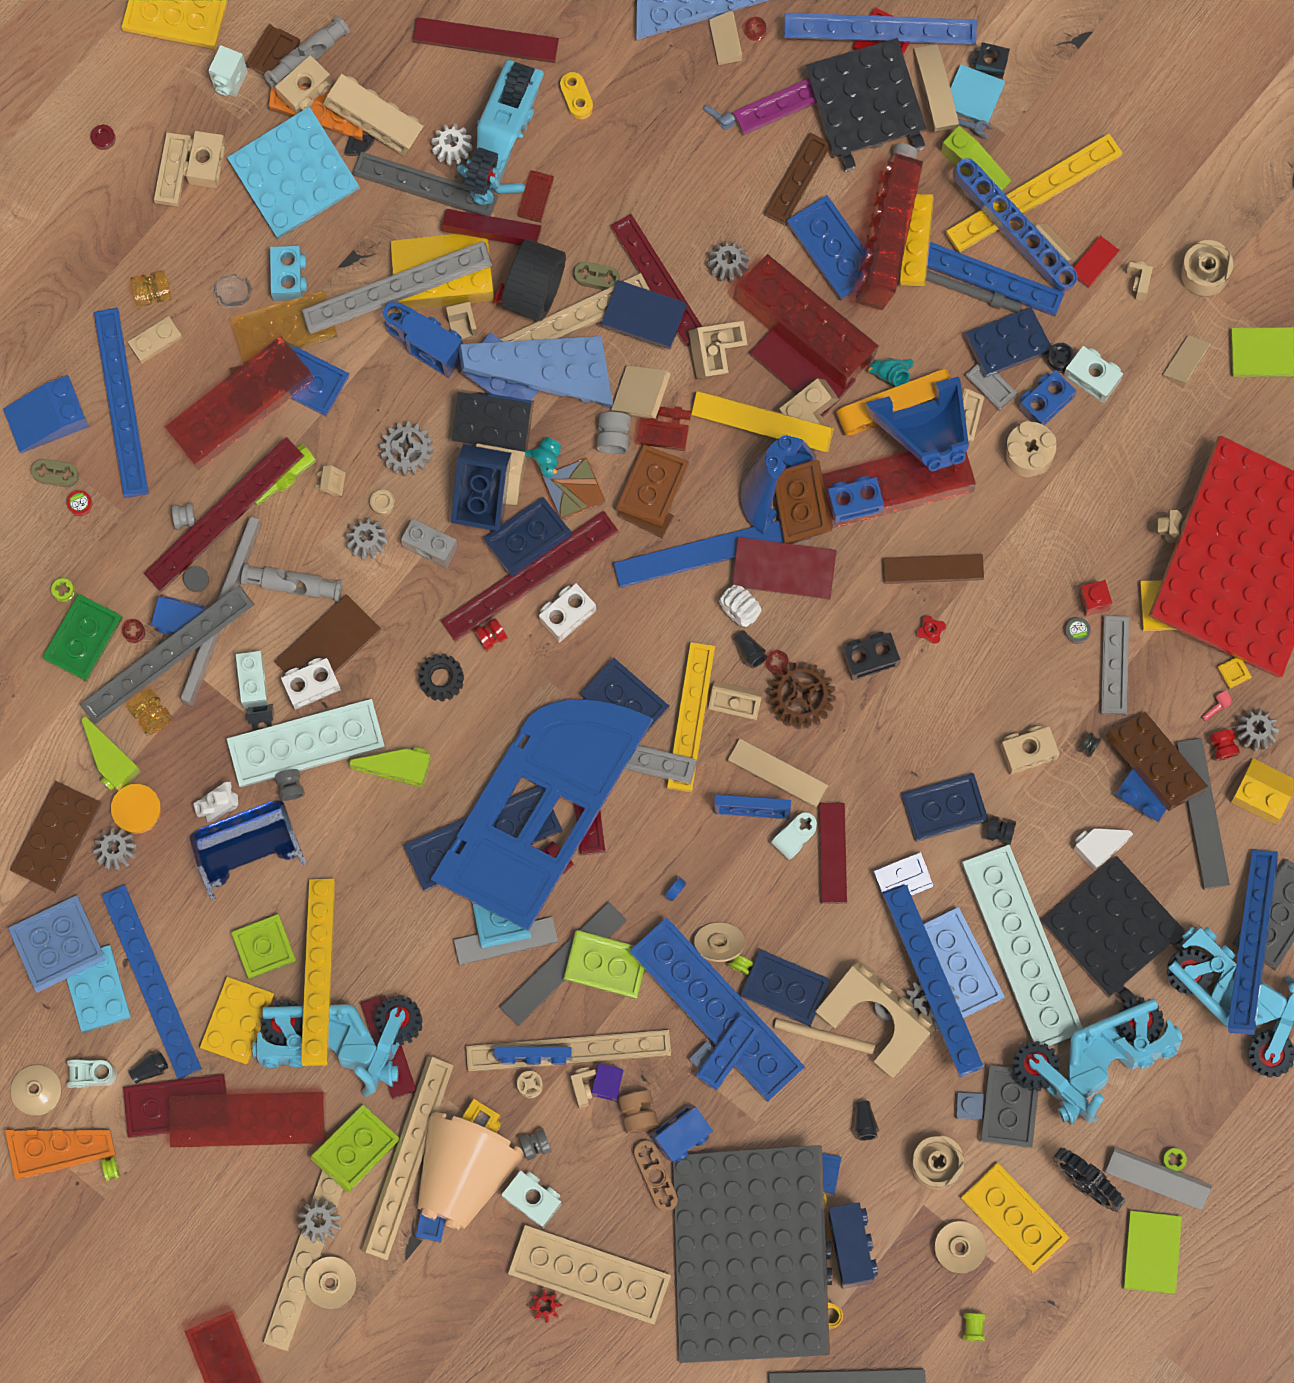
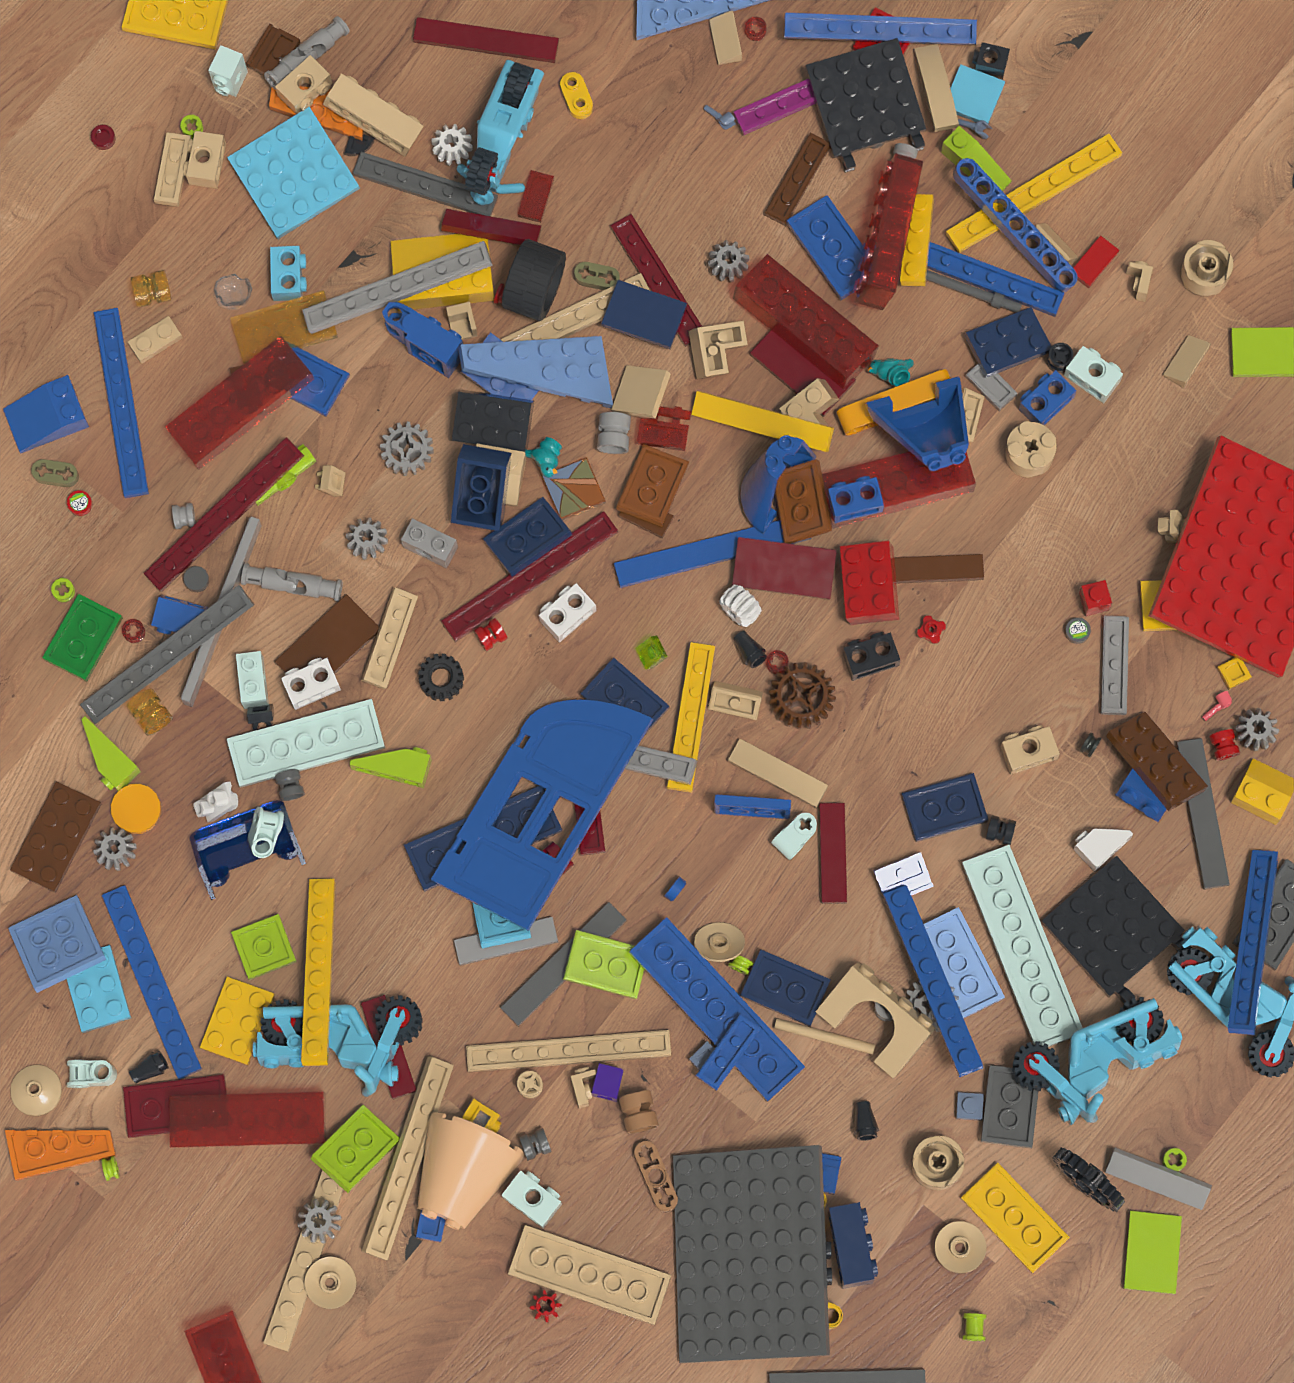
tan tile [370,489,395,515] -> none
blue plate [494,1047,572,1065] -> none
blue brick [649,1104,713,1162] -> none
none -> lime bush [180,115,203,139]
none -> light aqua piece [248,807,284,858]
none -> tan plate [361,587,418,689]
none -> clear neon green plate [635,635,668,670]
none -> red brick [840,540,900,625]

